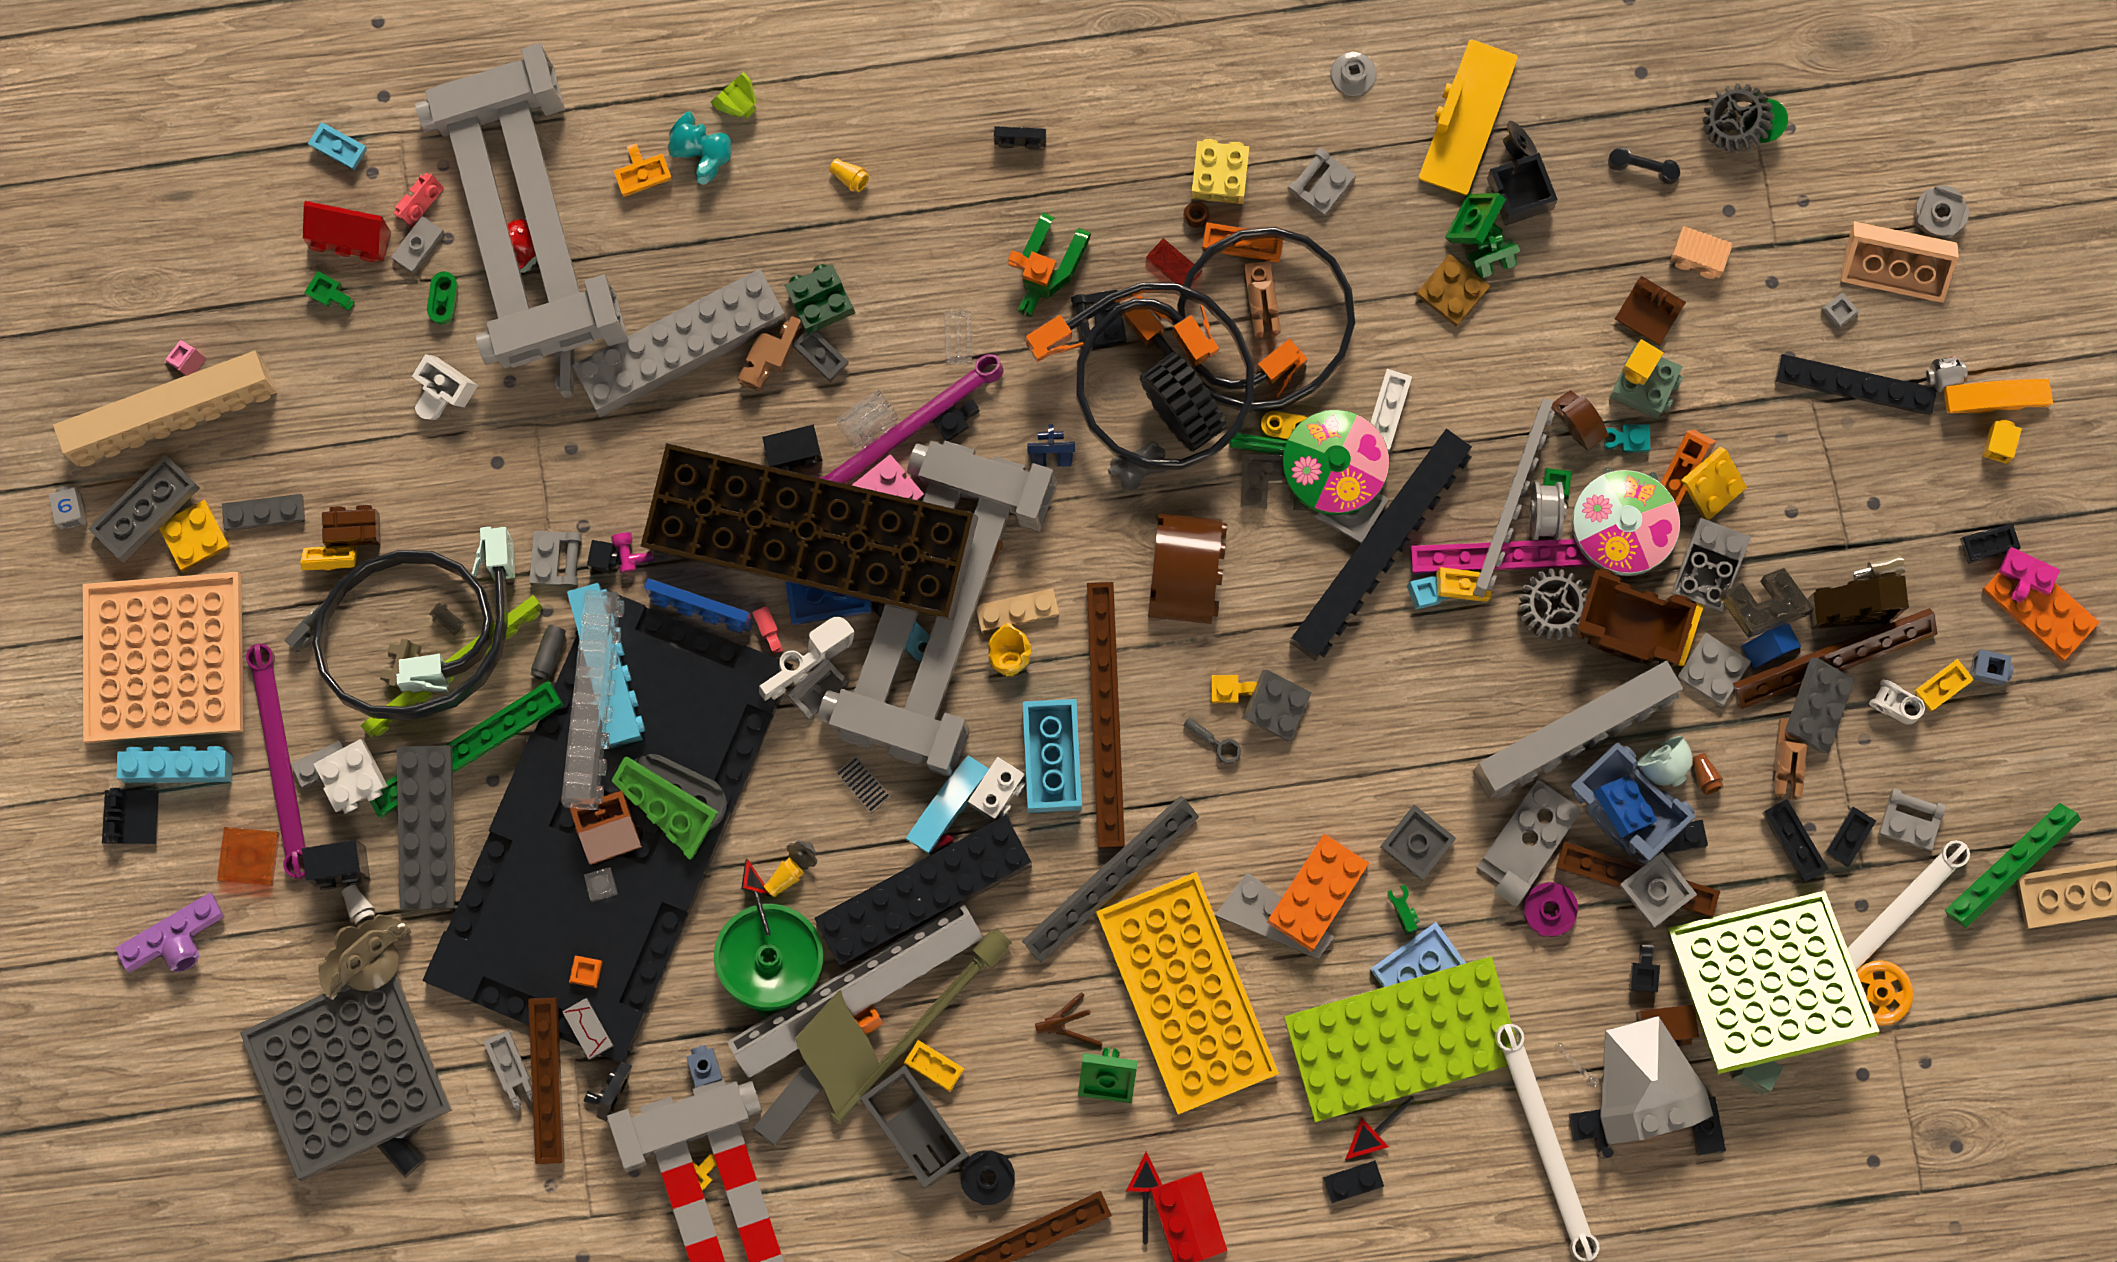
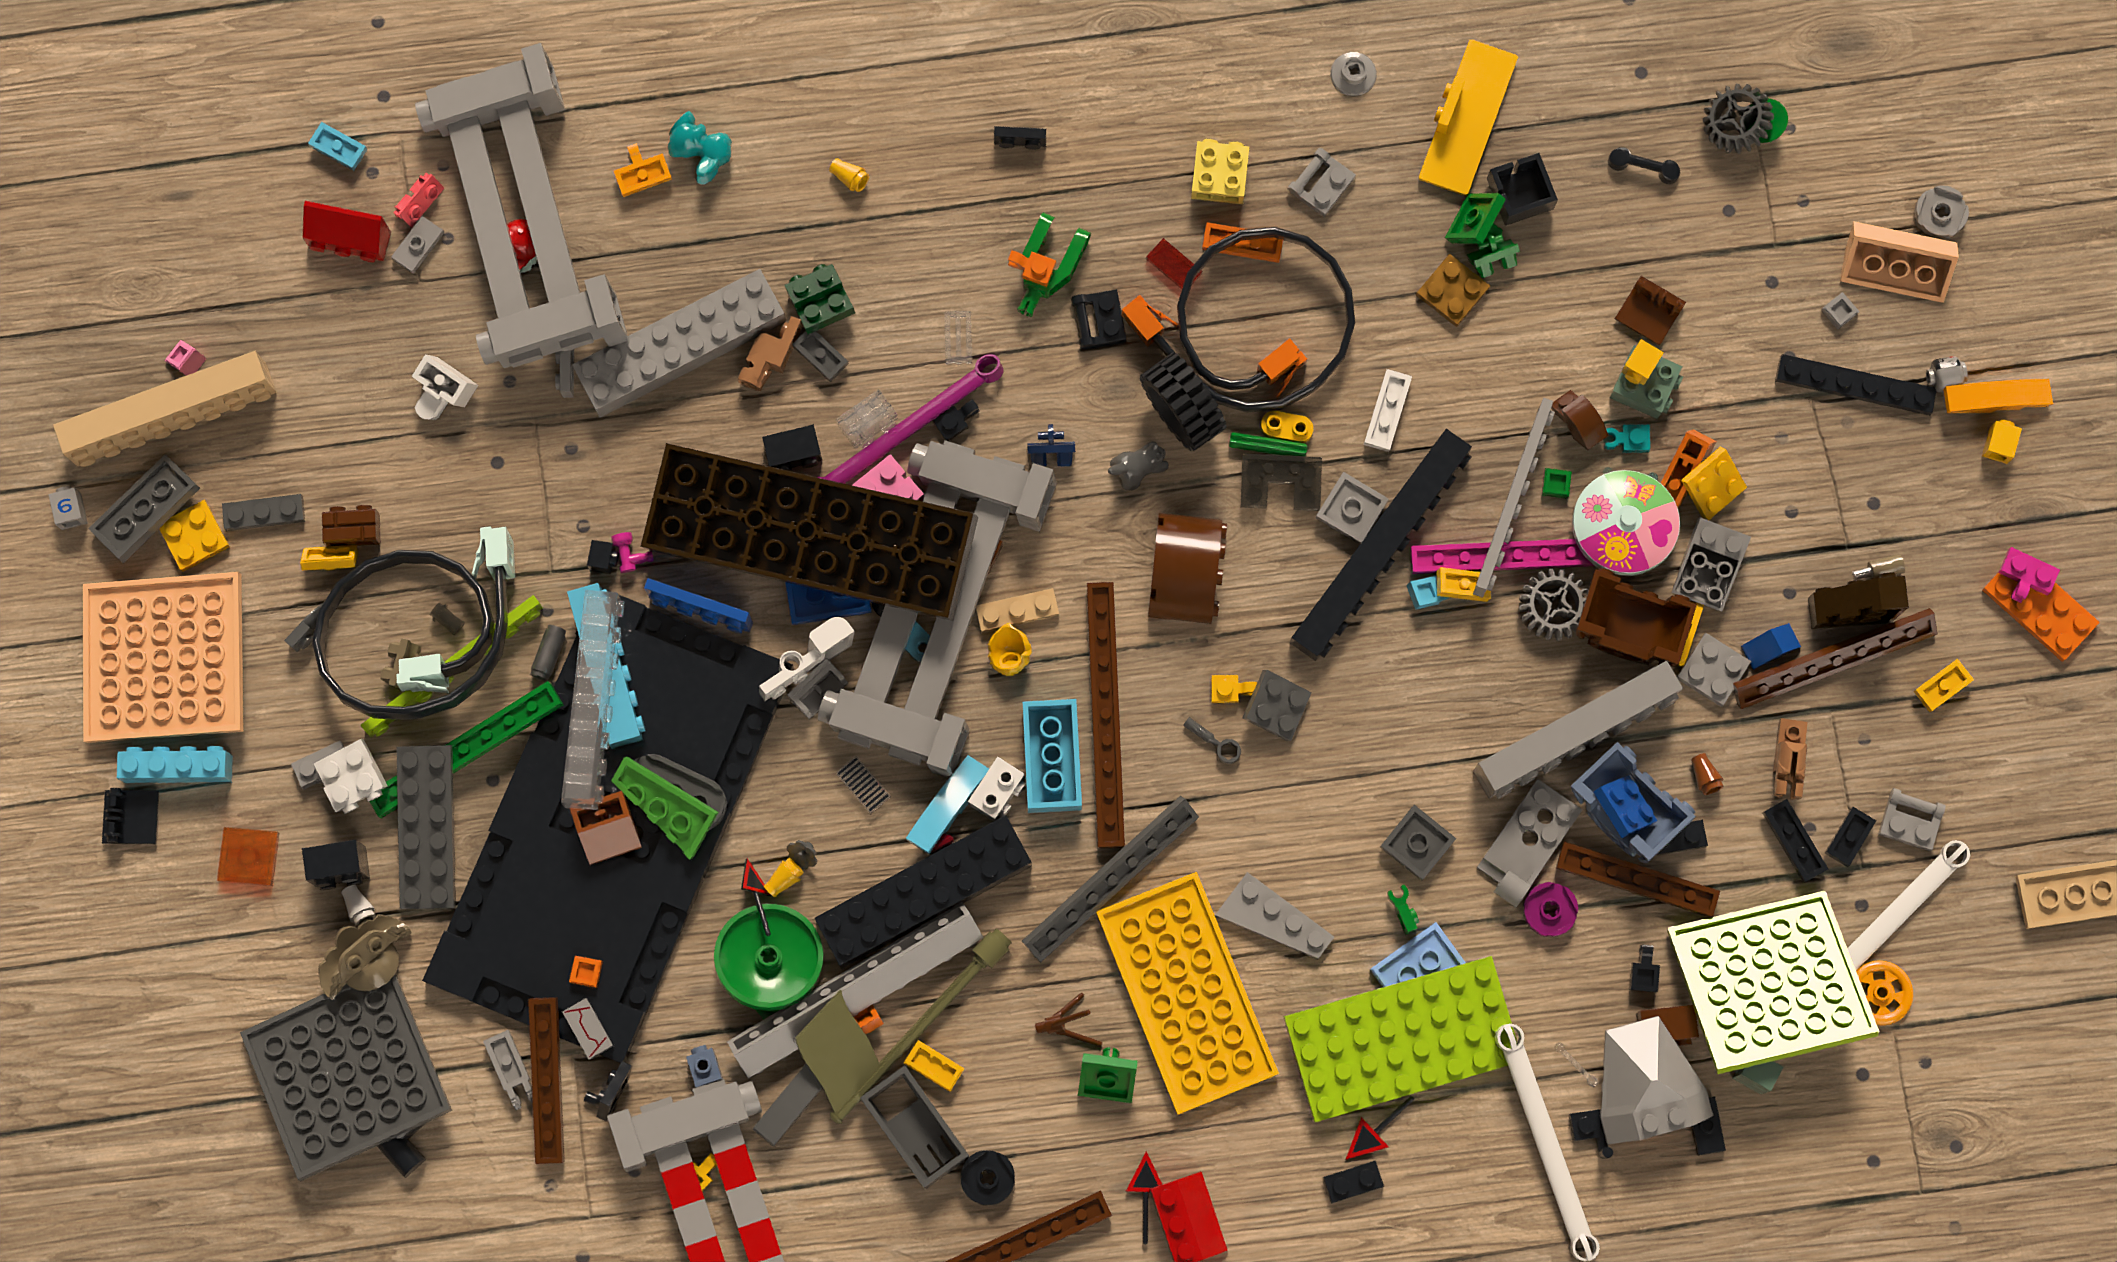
medium lavender plate [115,892,225,973] -> none
magenta piece [246,644,306,879] -> none
green plate [304,271,355,311] -> none
green plate [427,271,458,325] -> none
light grey plate [529,531,582,587] -> none
clear plate [584,867,618,902] -> none
lime brick [711,72,758,119] -> none
coral bar [752,606,783,655] -> none
black piece [1026,282,1254,470] -> none
reddish brown plate [1183,202,1209,228] -> none
medium nougat plate [1244,261,1281,338] -> none
orange plate [1266,834,1369,952] -> none
dish [1283,410,1389,515] -> none
black piece [1503,121,1538,160] -> none
light grey wheel [1530,481,1567,540] -> none
light grey plate [1619,852,1697,928] -> none
light aqua cylinder [1637,736,1693,787] -> none
light nougat brick [1670,226,1733,279] -> none
clear smoke plate [1719,568,1814,638] -> none
dark grey plate [1785,658,1855,753] -> none
white piece [1869,680,1925,725] -> none
green plate [1944,803,2081,928] -> none
black plate [1960,523,2021,564] -> none
sand blue brick [1970,649,2014,686] -> none

